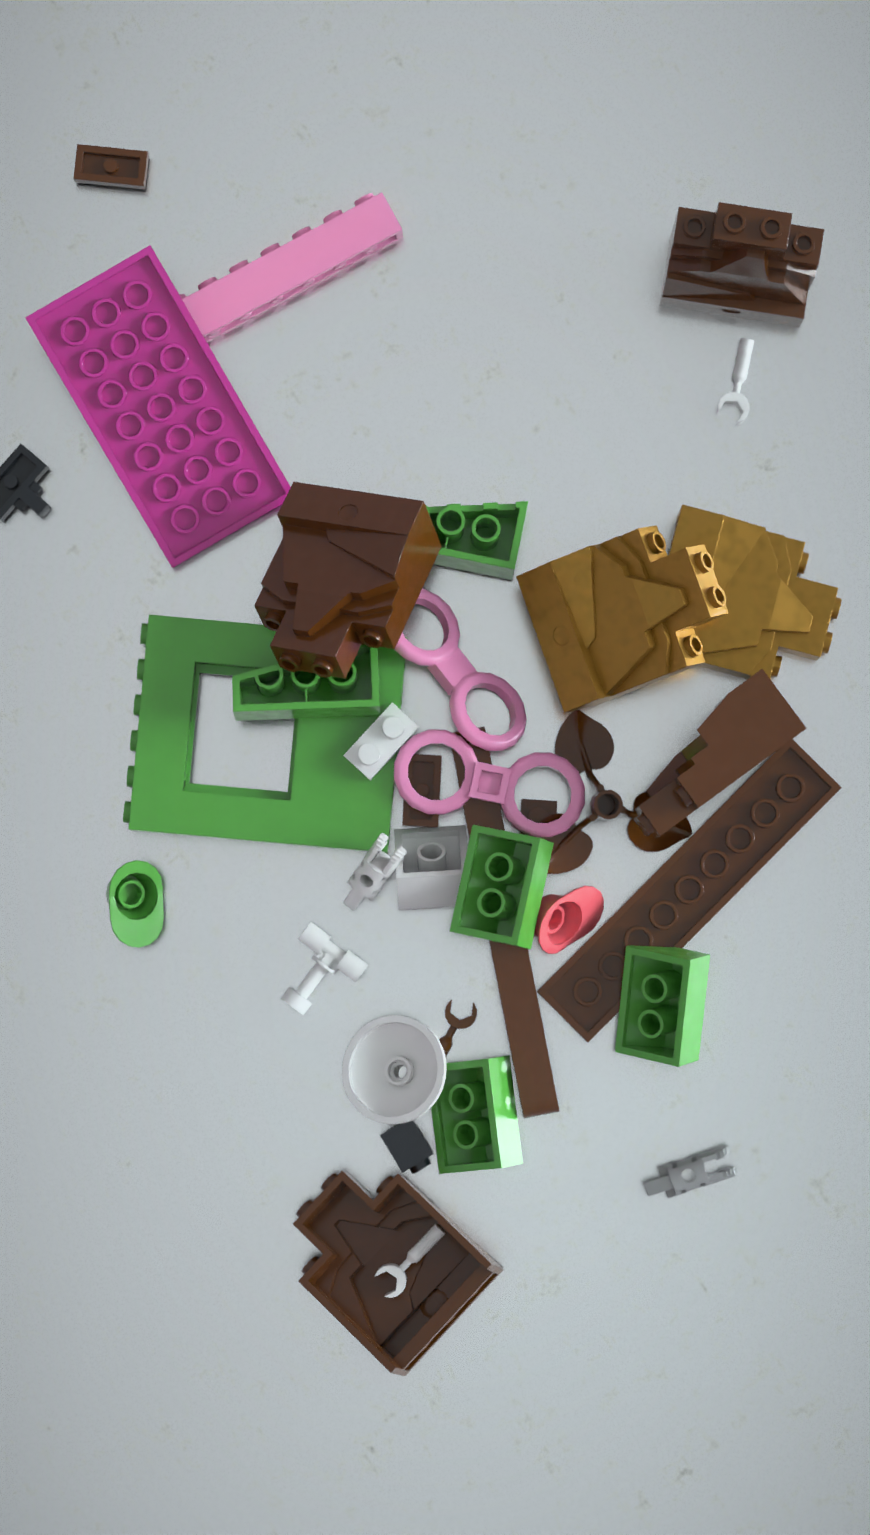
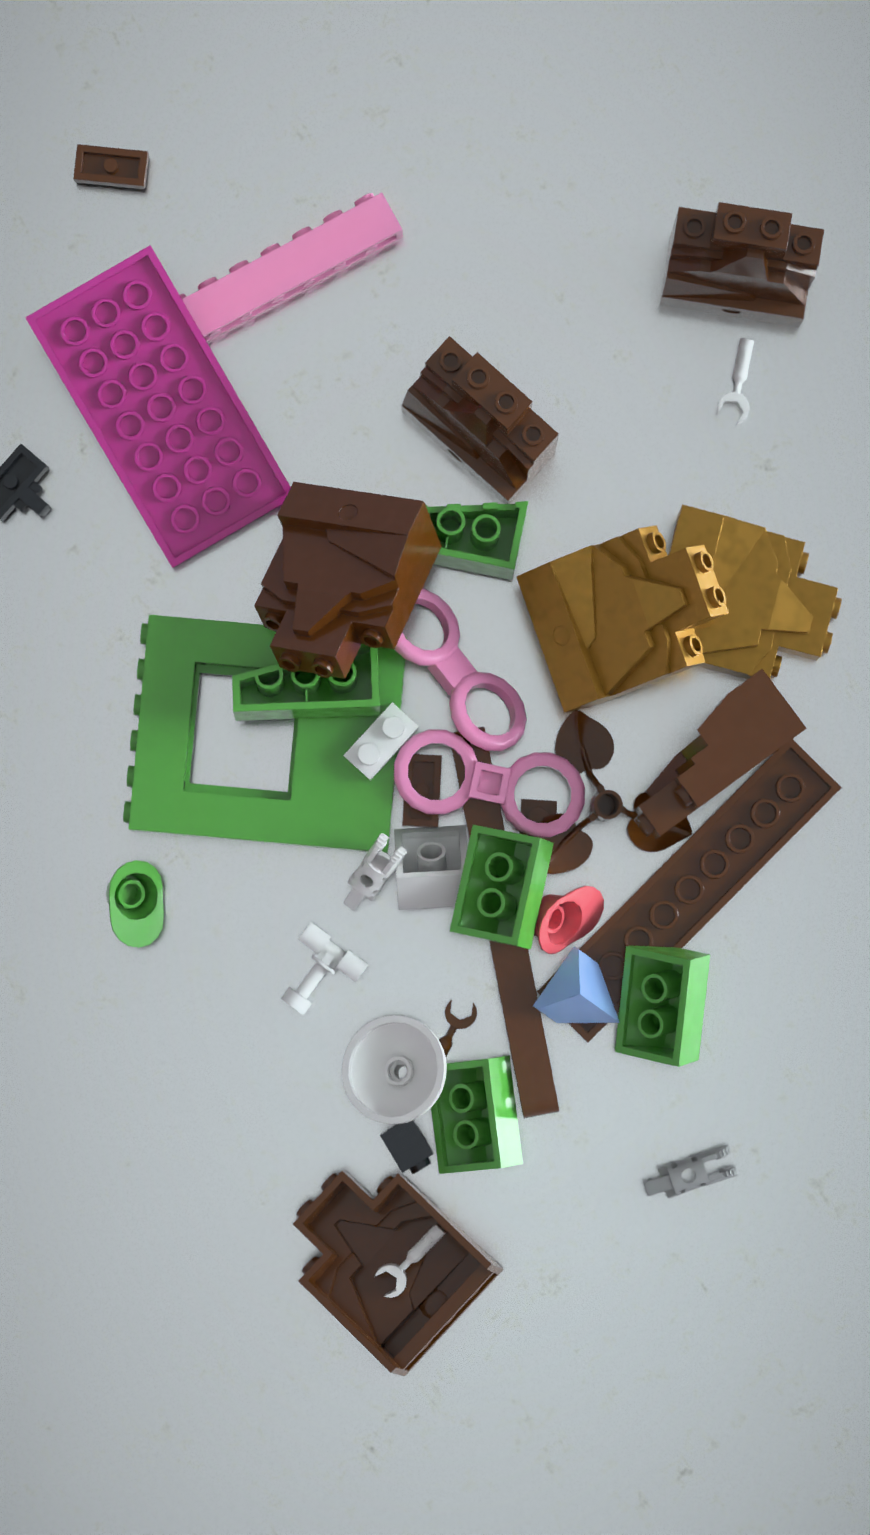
none -> reddish brown panel [401,336,559,504]
none -> light blue slope [533,946,620,1023]

